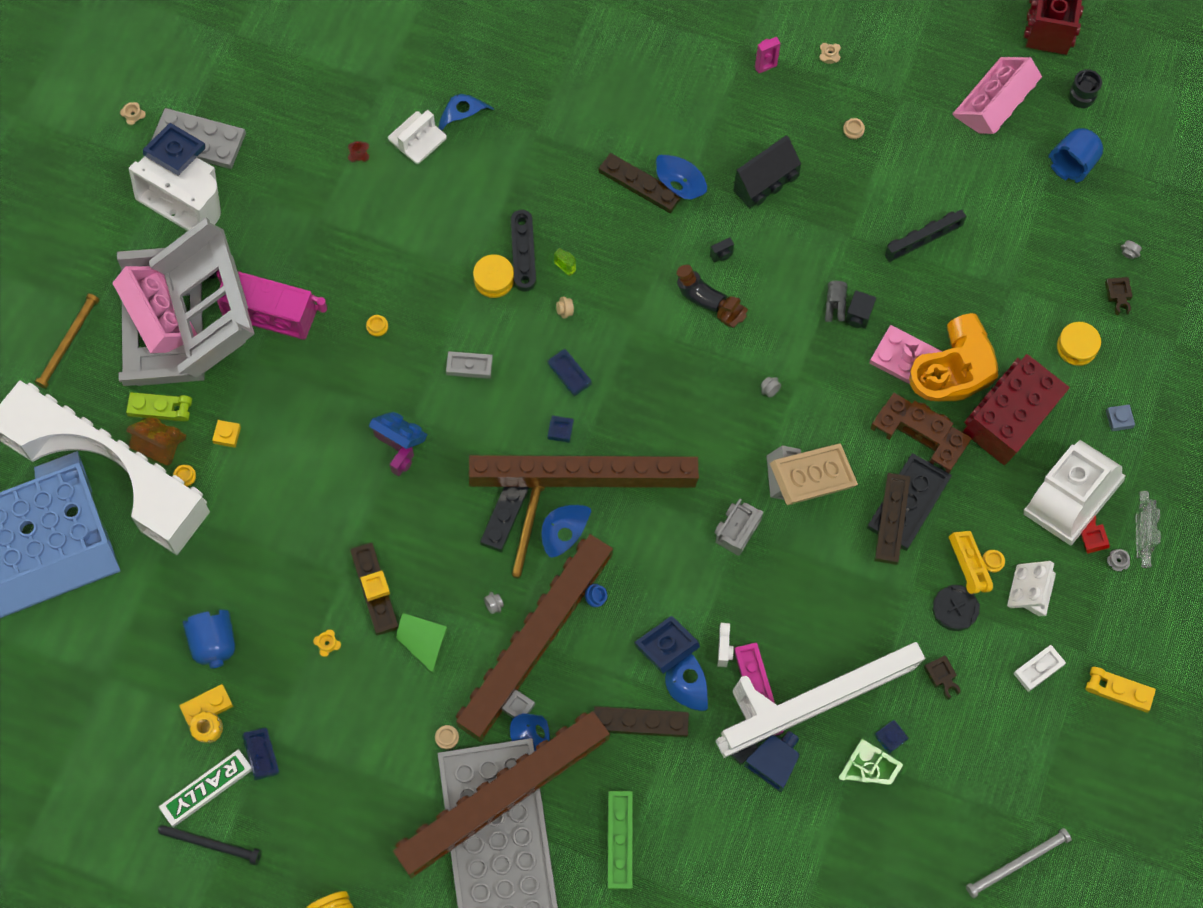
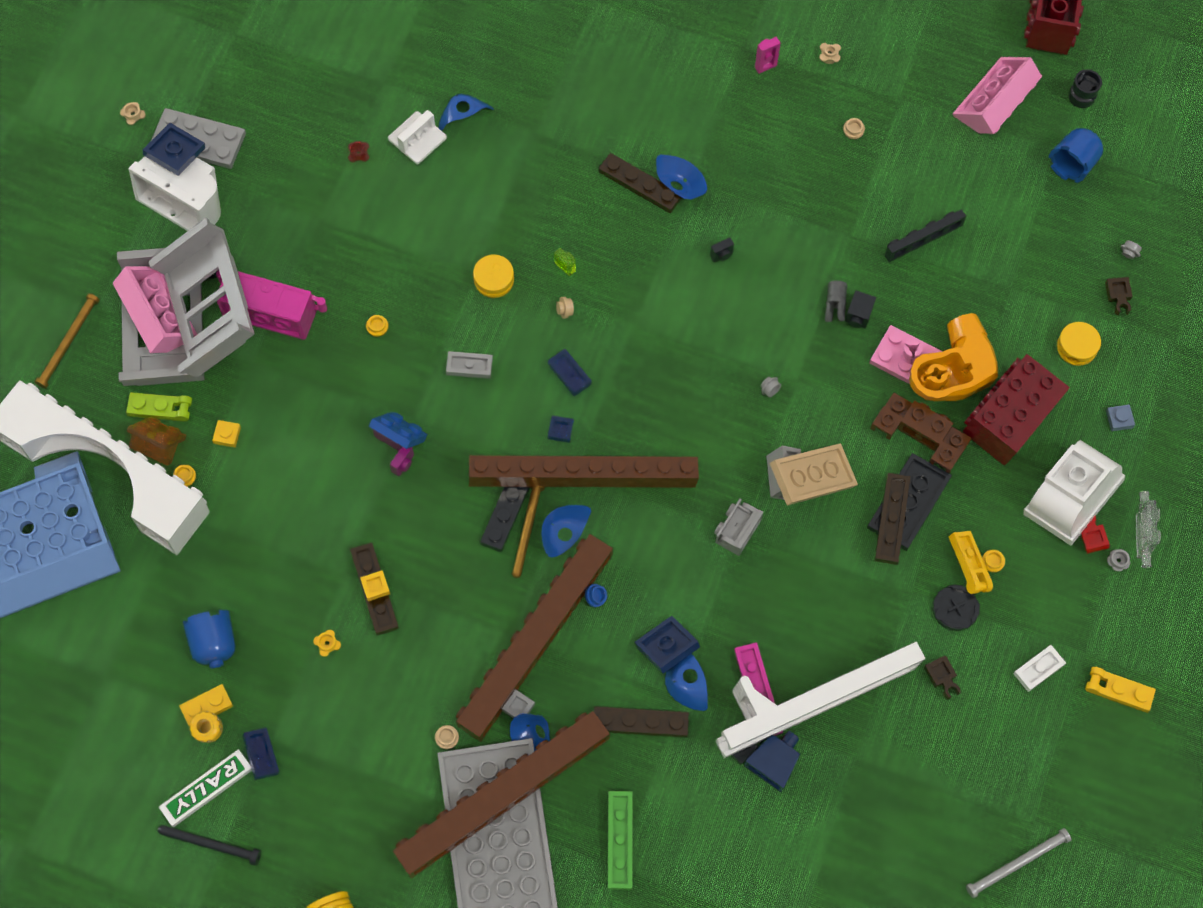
bright green slope [396,613,447,673] -> none
light grey plate [484,592,504,614] -> none
black plate [511,210,536,291] -> none
piece [677,265,748,328] -> none
white plate [718,623,733,667] -> none
black slope [734,135,801,209] -> none
slope [838,738,903,785] -> none
clear blue plate [874,720,909,754] -> none
white bracket [1007,561,1056,616] -> none

